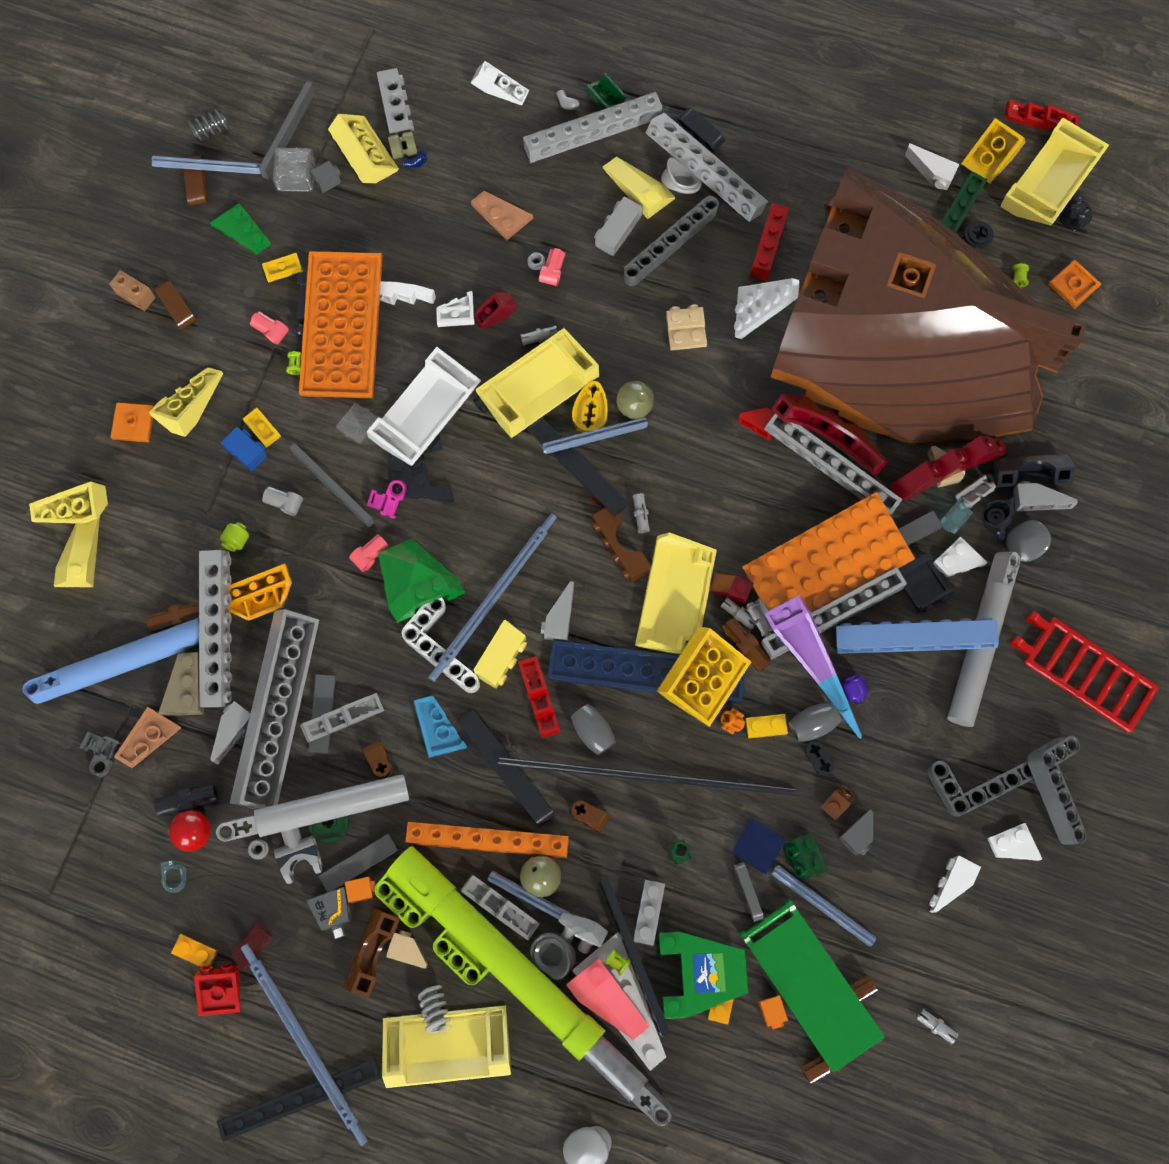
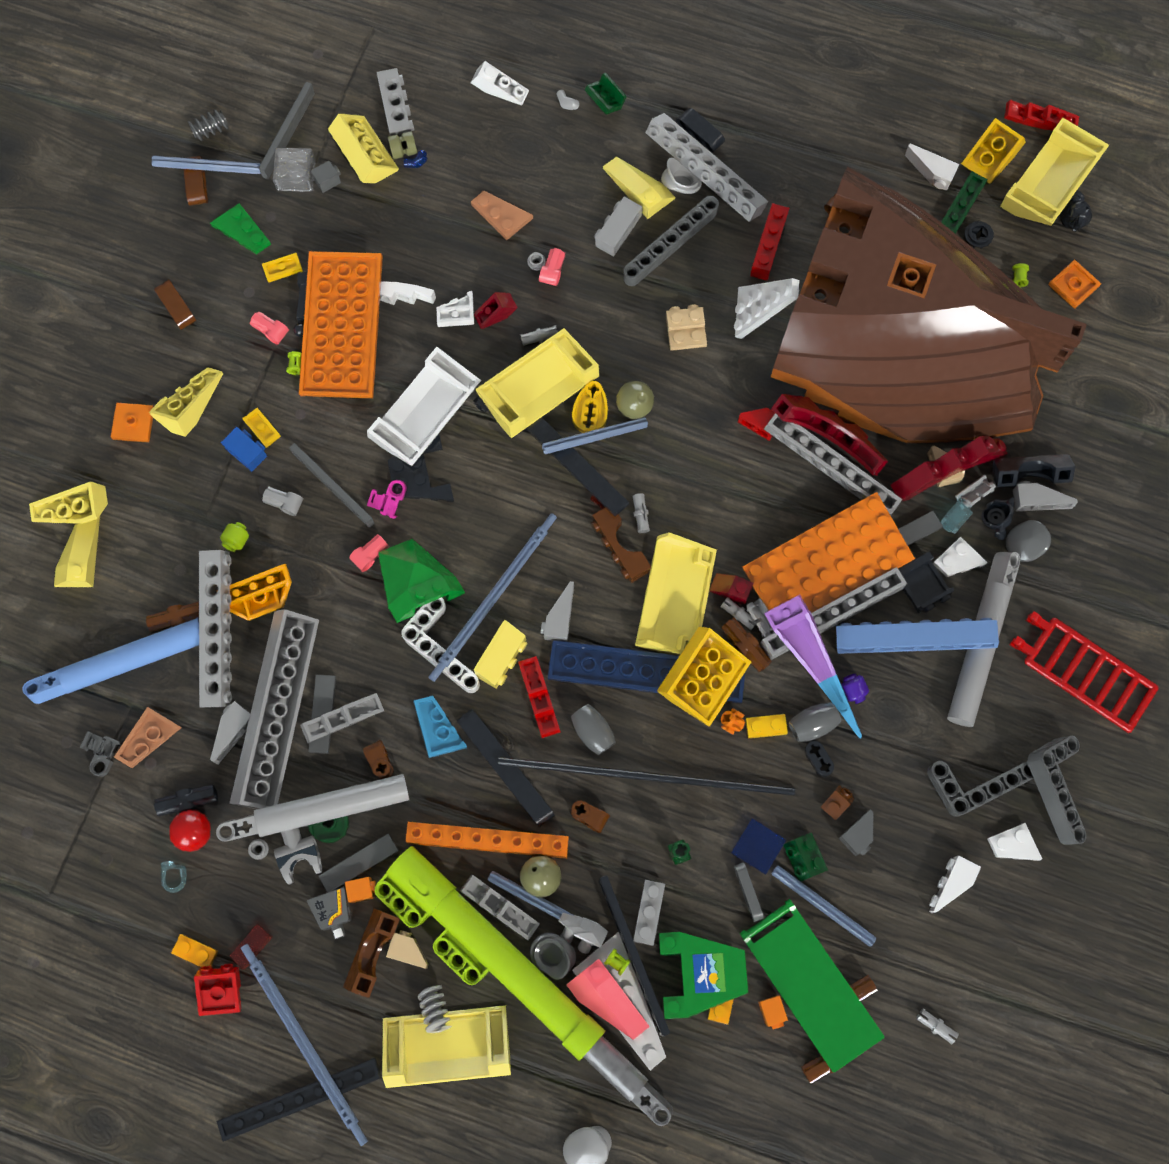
medium nougat brick [109,270,156,311] -> none
dark tan wedge [159,652,204,717] -> none
clear piece [336,402,378,445] -> none
light grey brick [523,92,662,163] -> none

